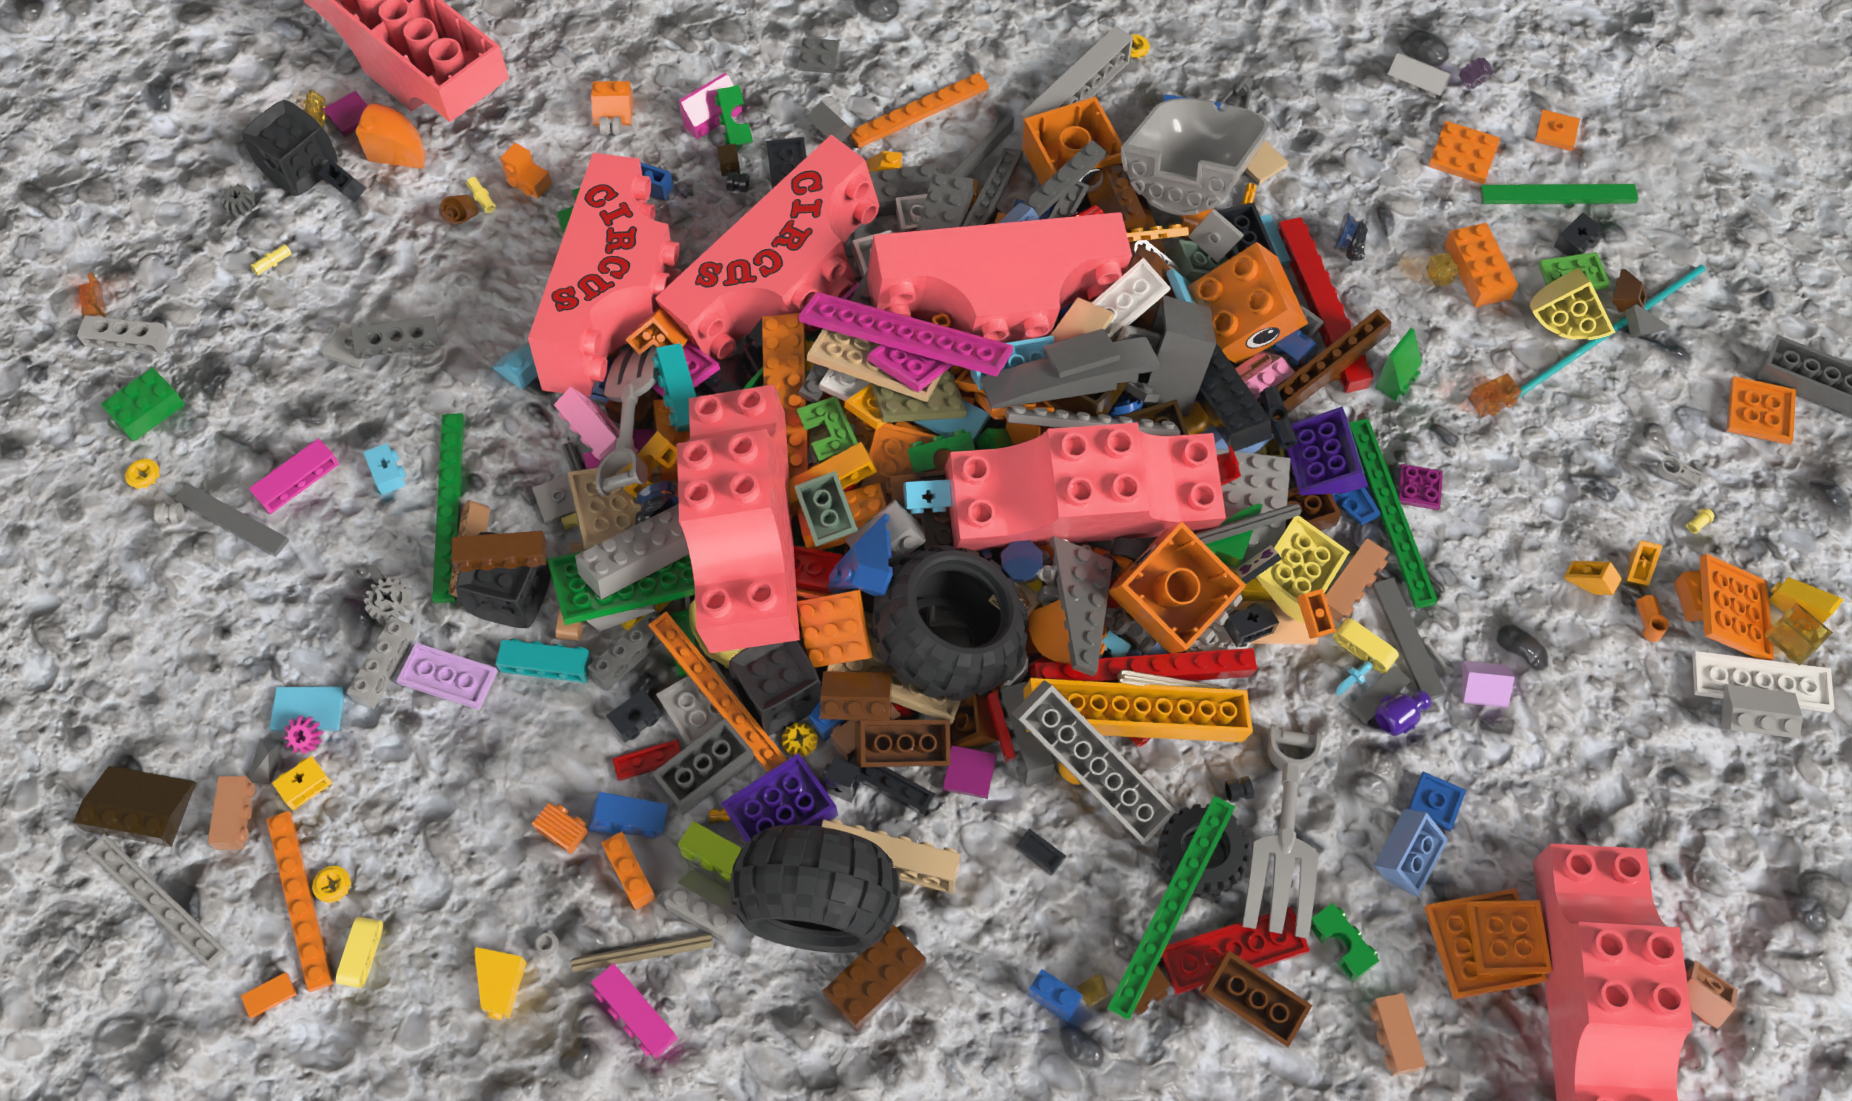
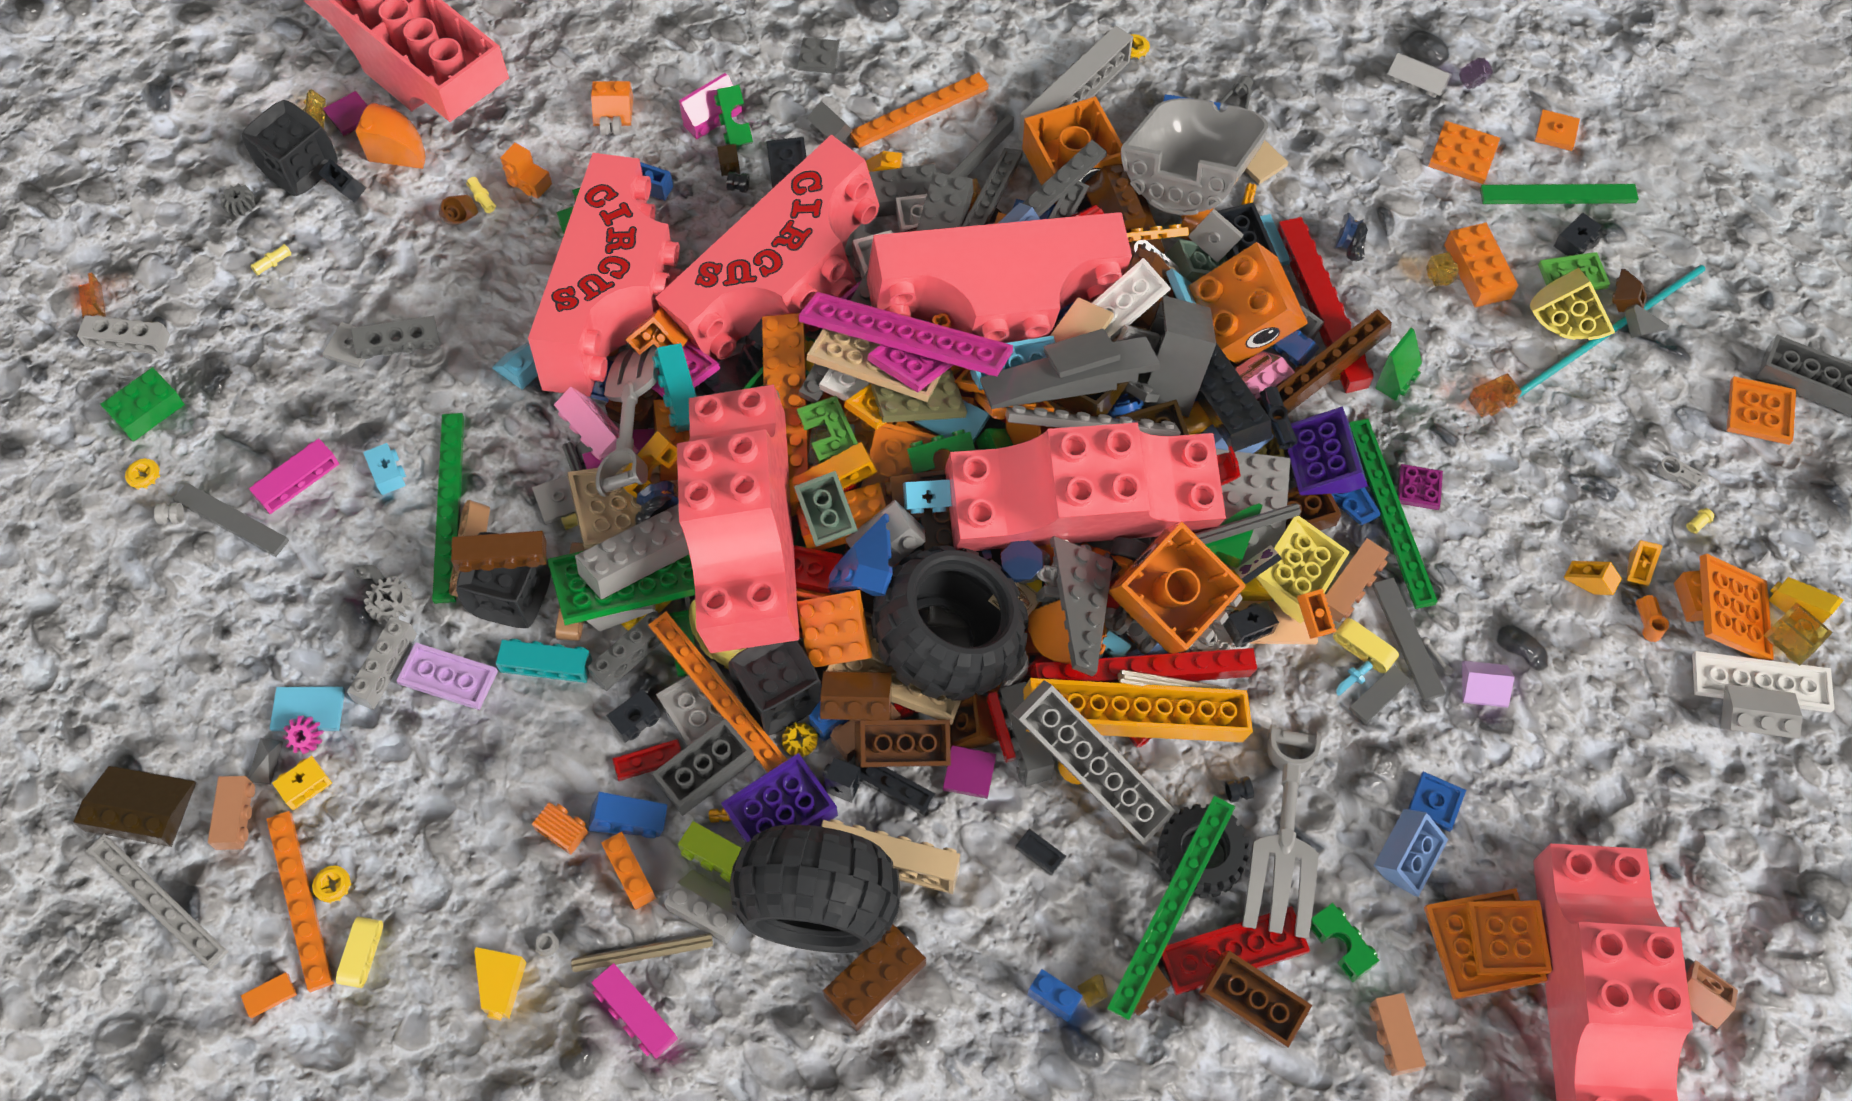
dark purple piece [1375,690,1432,736] -> none

